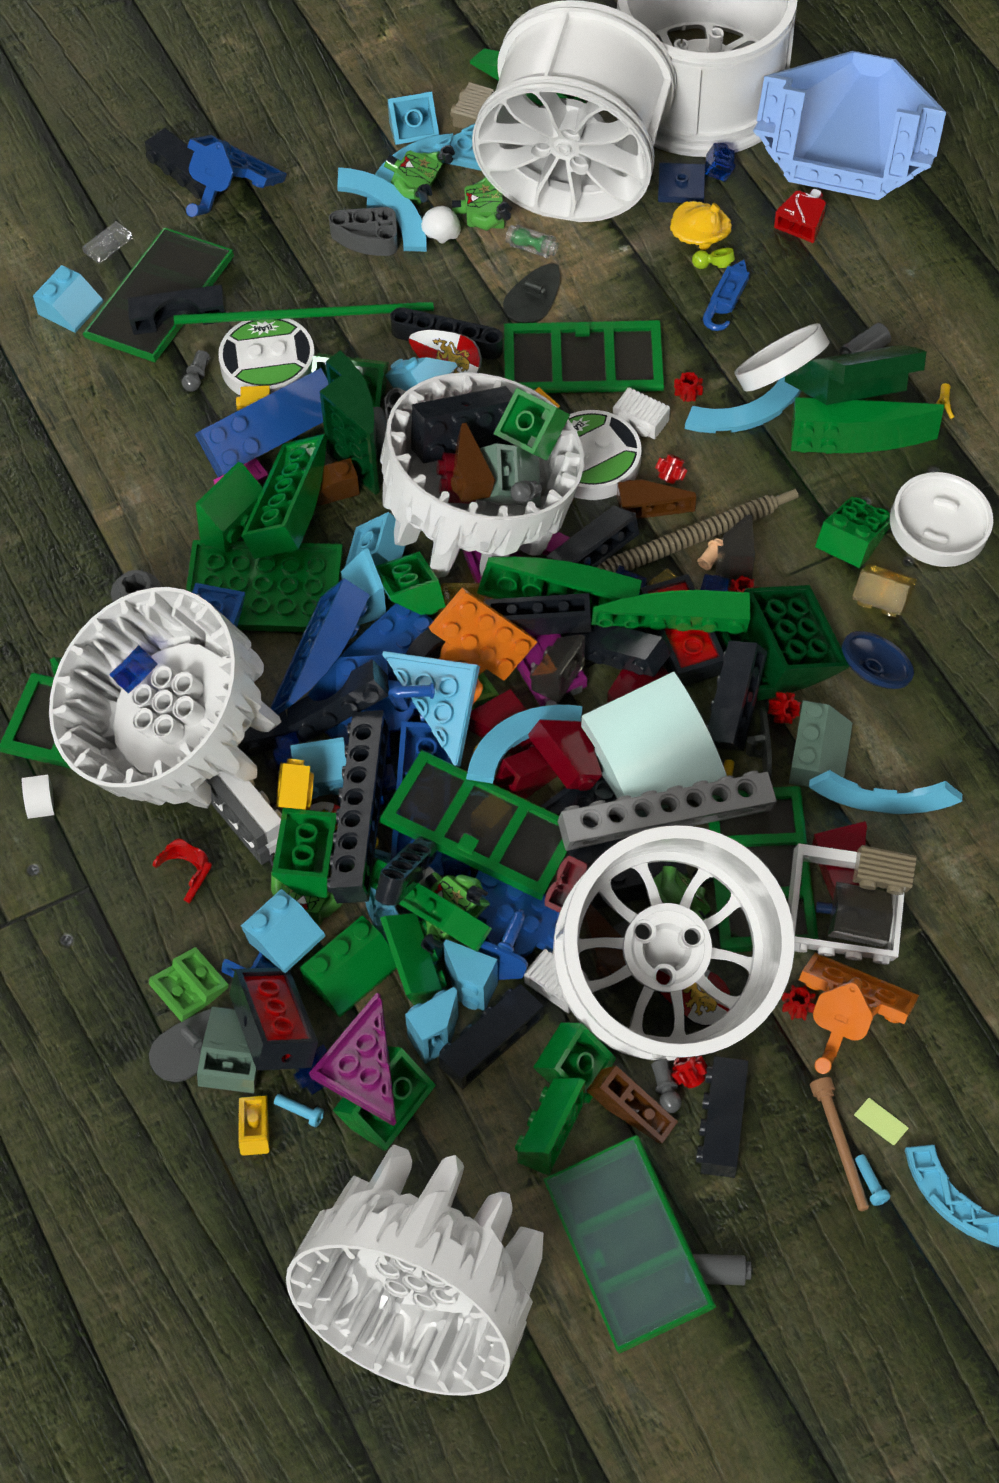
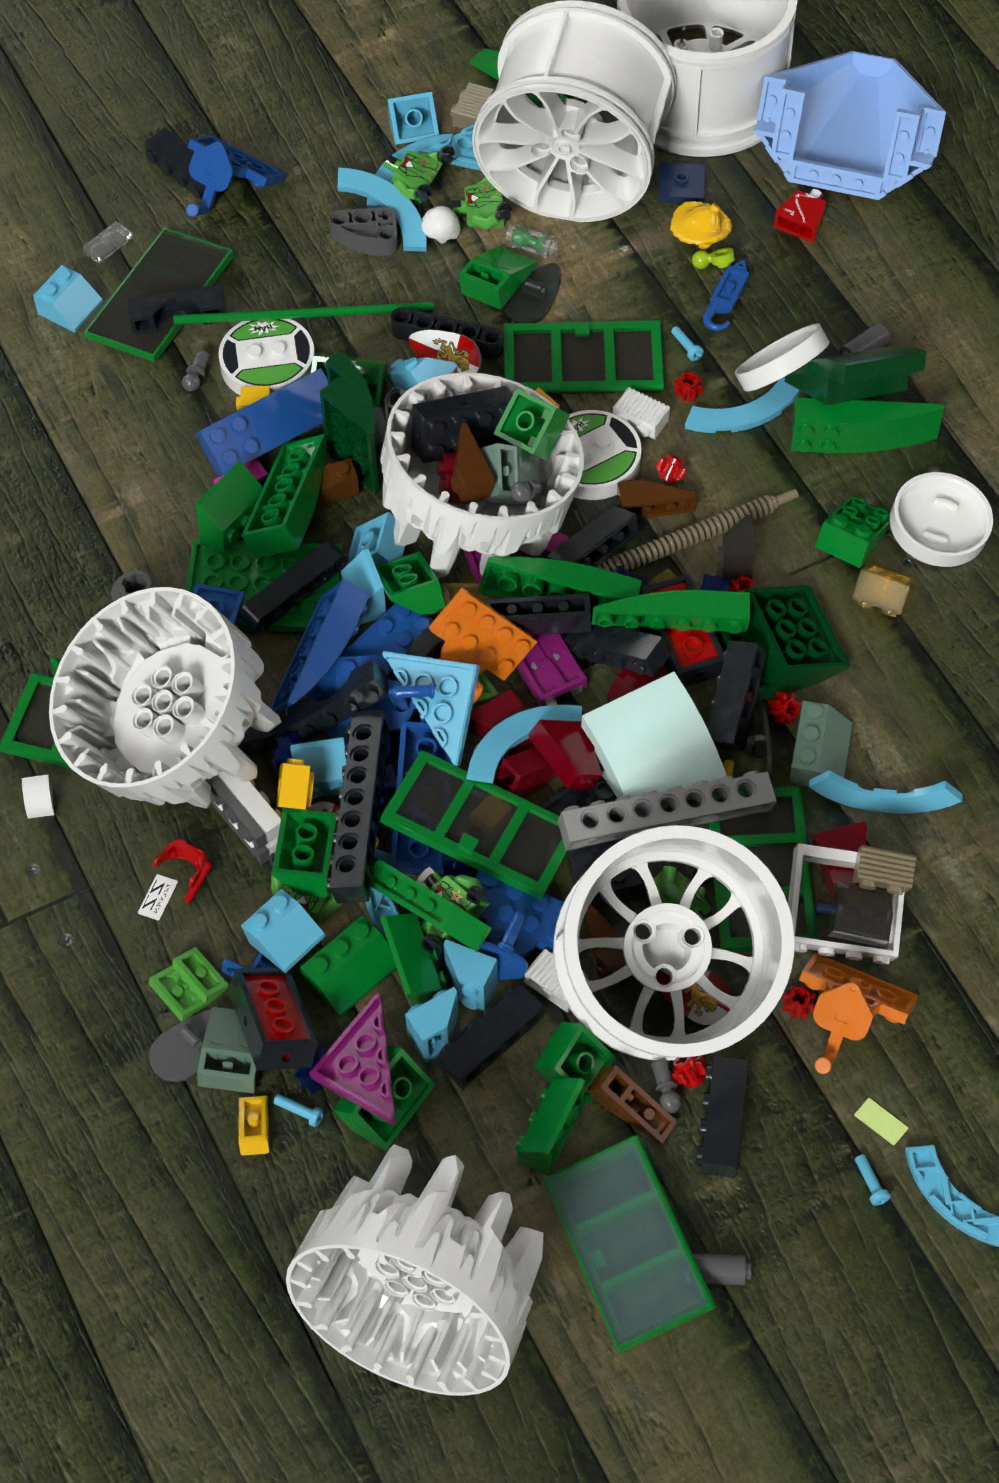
clear blue brick [109,645,158,693] -> none
black piece [374,837,437,905] -> none
clear smoke slope [530,634,585,703] -> none
dark red brick [545,856,591,913] -> none
light nougat pin [697,538,727,570] -> none
clear blue brick [705,143,736,182] -> none
medium nougat piece [810,1077,869,1211] -> none
dark blue dish [842,631,914,689] -> none
yellow bar [936,383,954,419] -> none
none -> white sticker [138,874,178,920]
none -> black beam [239,541,349,633]
none -> green slope [459,246,538,310]
none -> medium azure piece [671,326,704,361]

